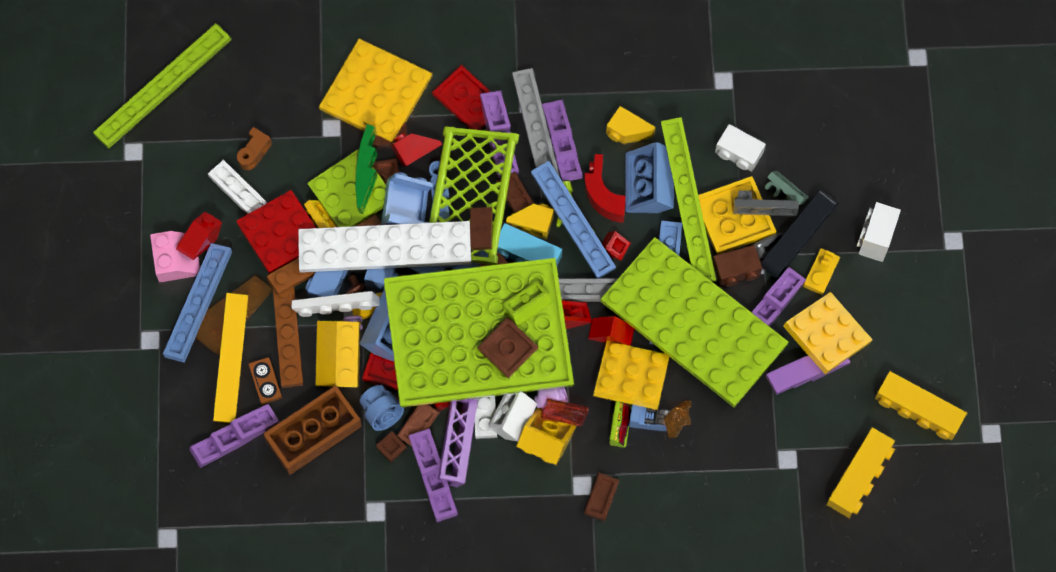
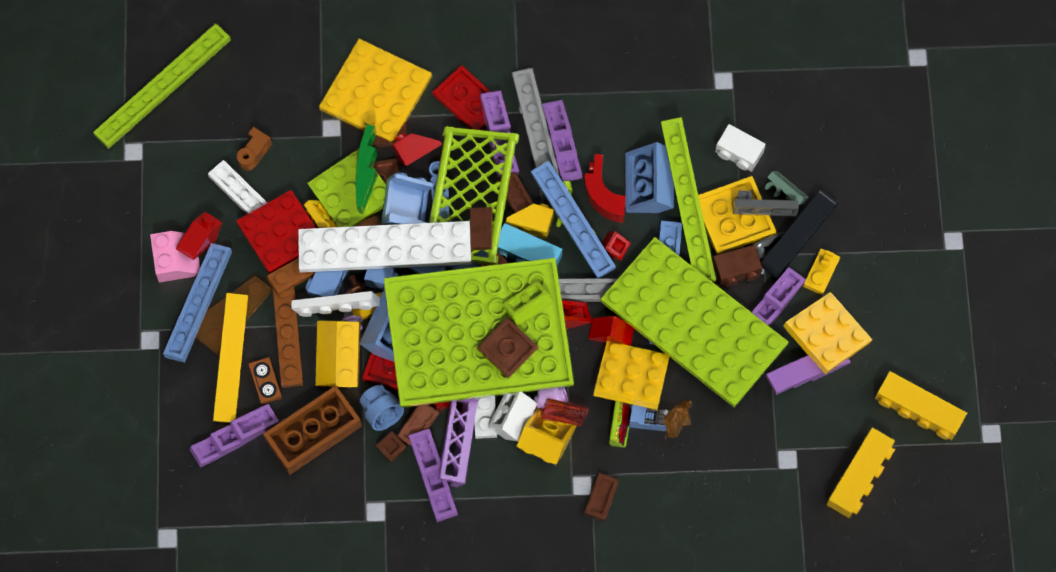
yellow slope [606,106,655,144] -> none
white brick [857,202,901,262] -> none

